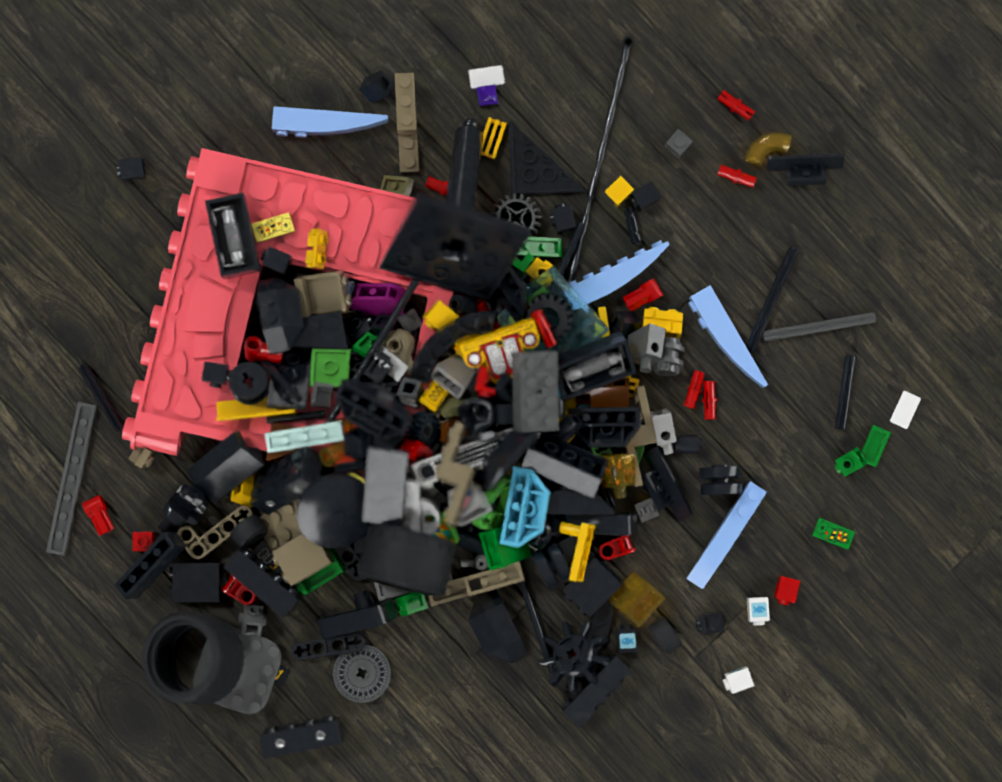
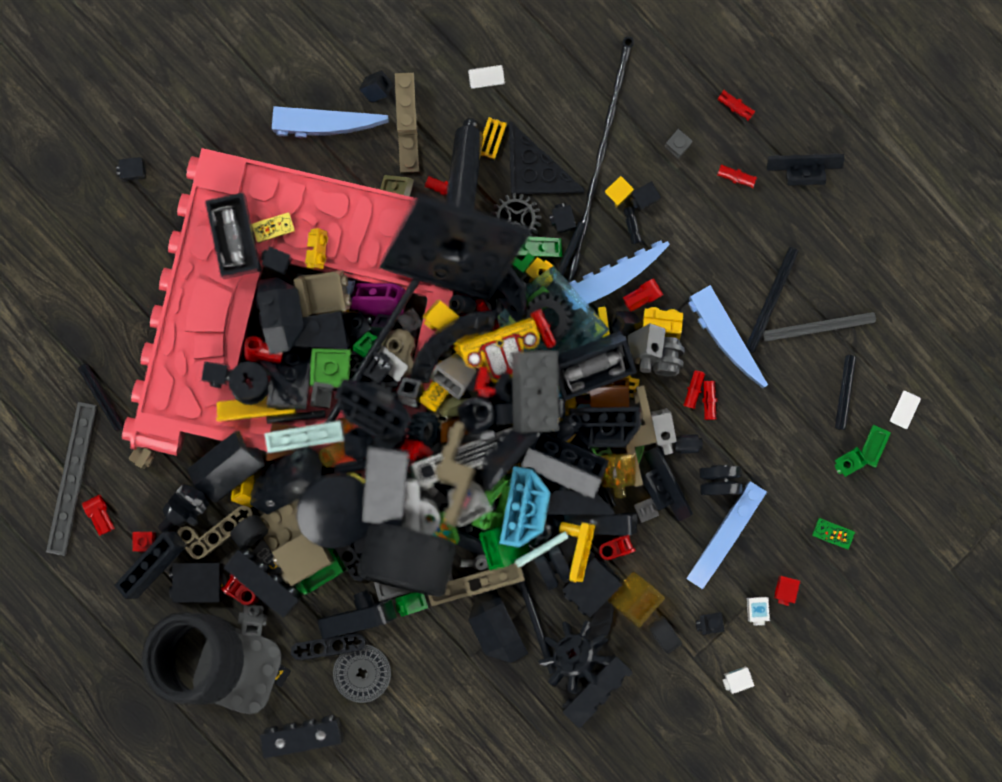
dark purple tile [476,84,498,107] -> none
brick [616,625,638,653] -> none
clear yellow cylinder [744,132,792,166] -> none
none -> light aqua bar [515,532,569,568]

